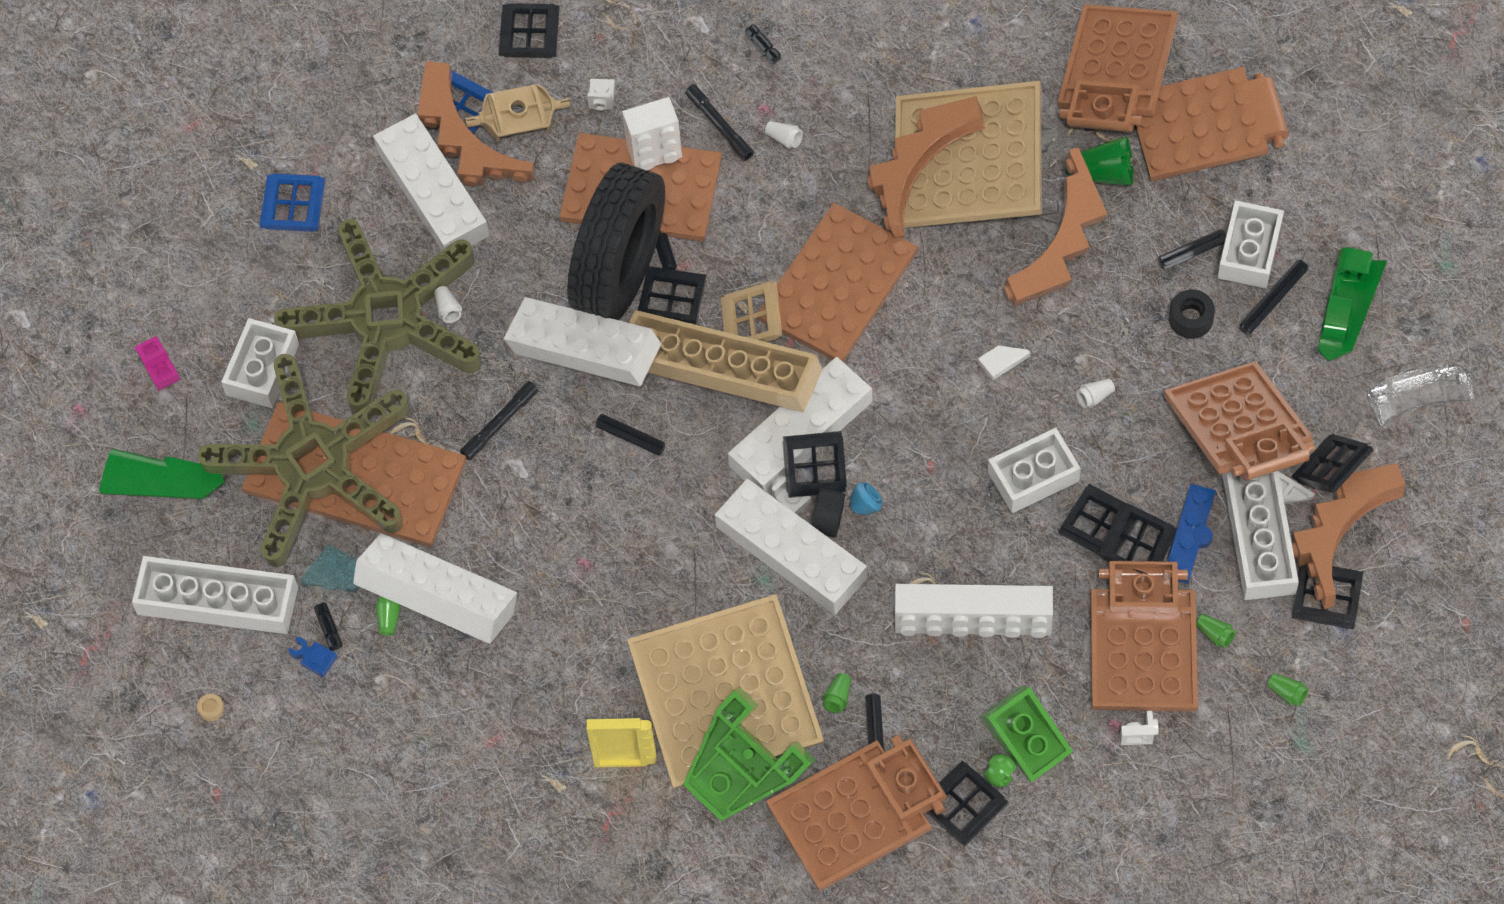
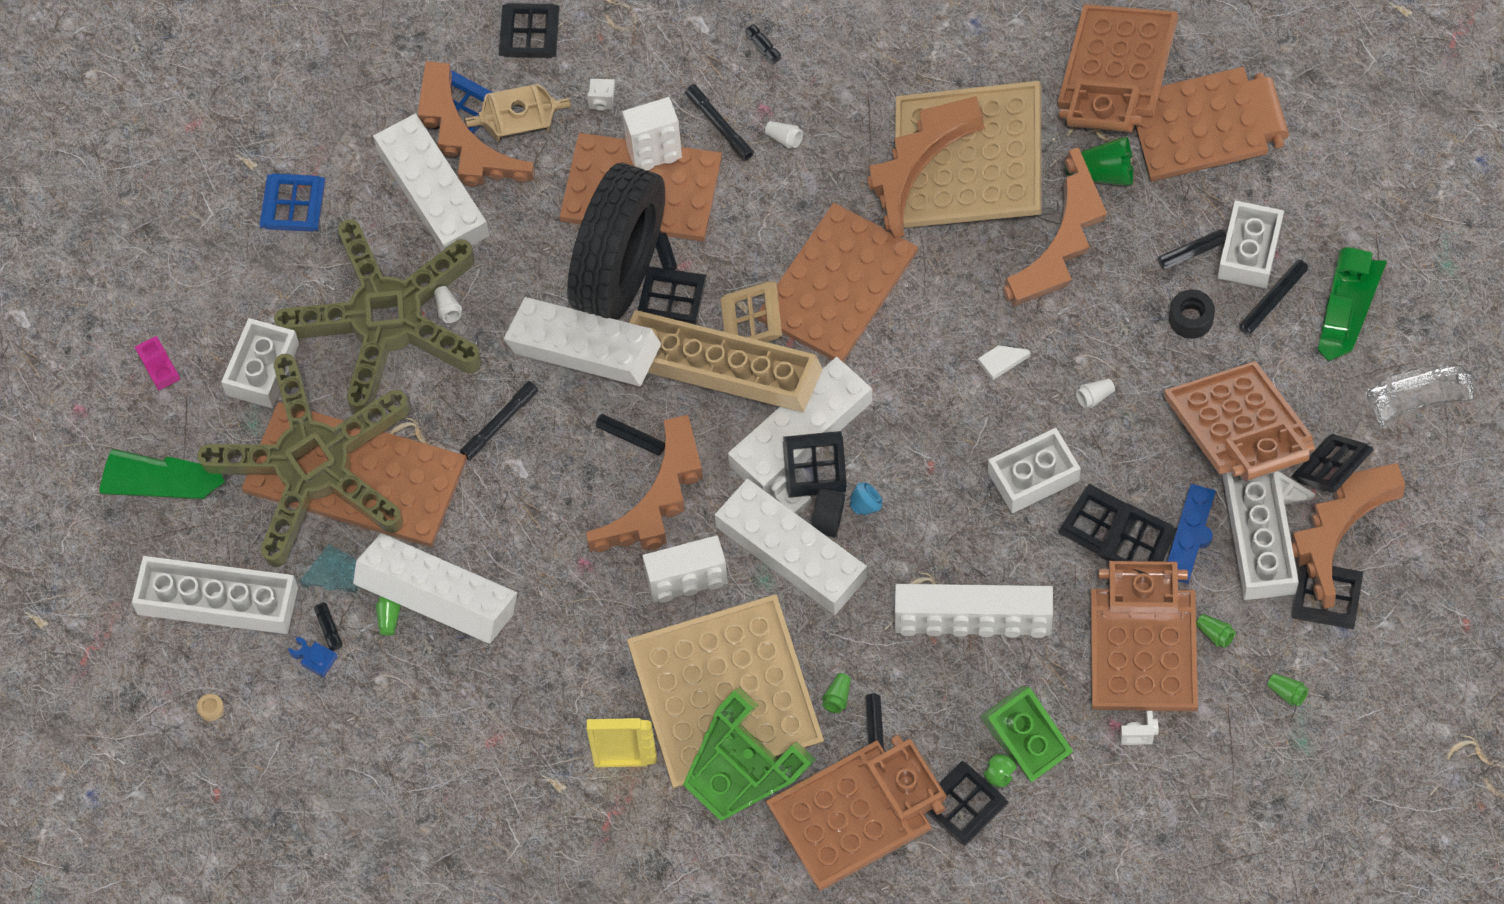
none -> nougat arch [586,415,703,552]
none -> white brick [643,535,728,603]

